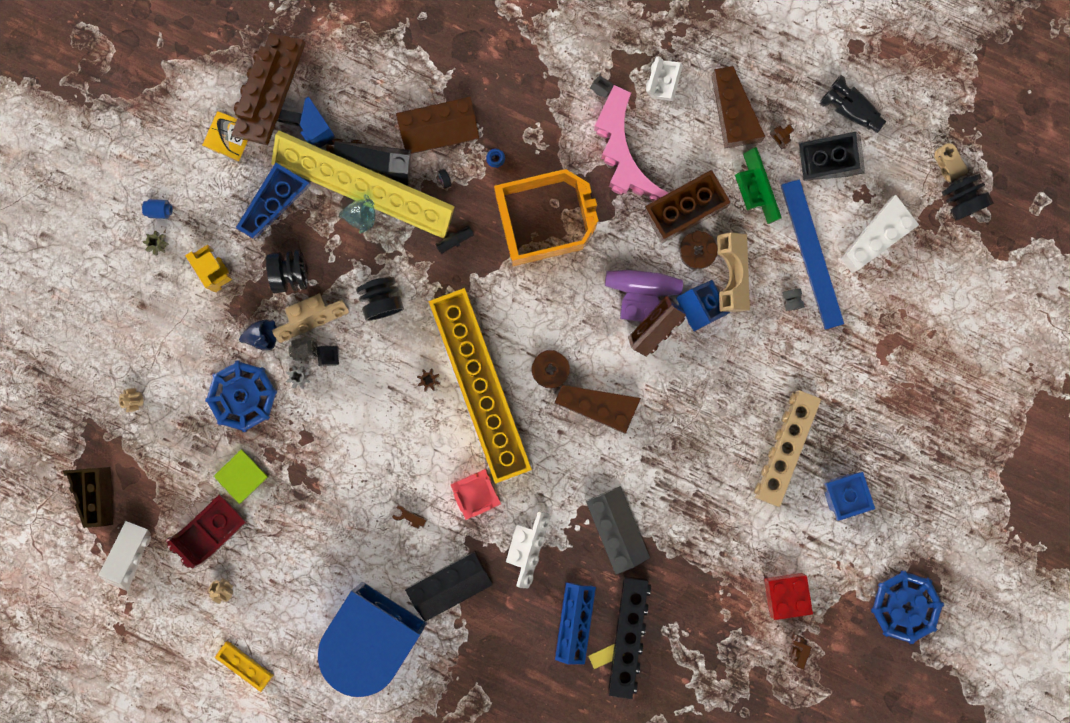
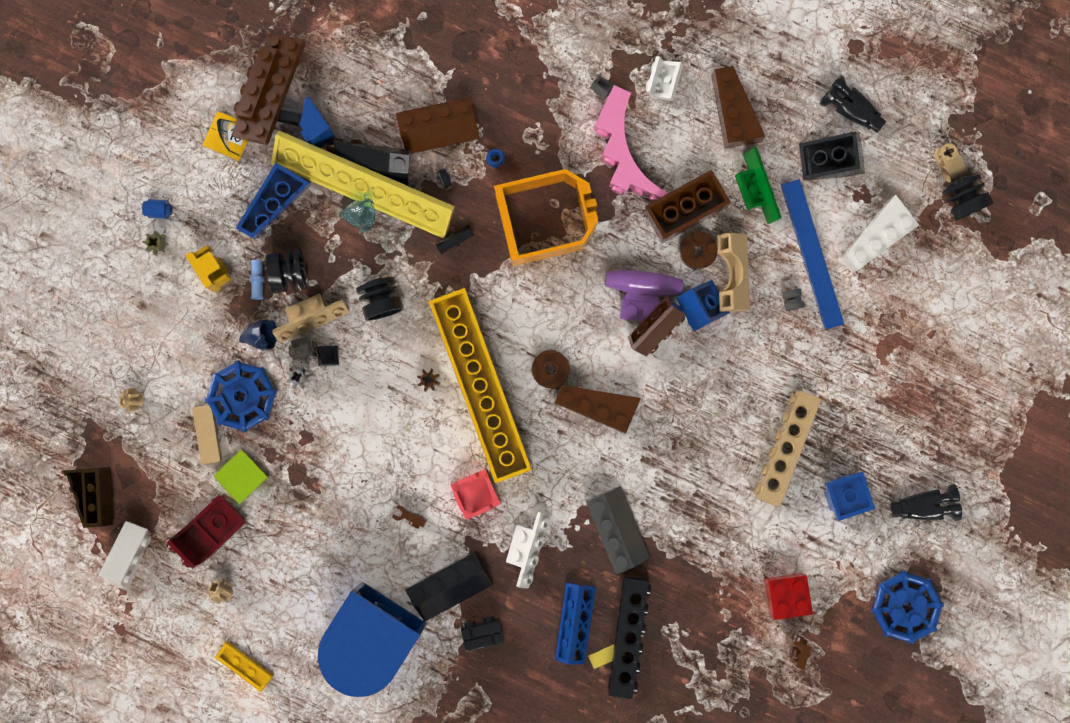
reddish brown plate [770,124,794,149] -> none
none -> tan tile [192,405,222,465]
none -> light blue pin [249,260,265,300]
none -> black brick [461,616,504,652]
none -> black piece [891,484,962,521]

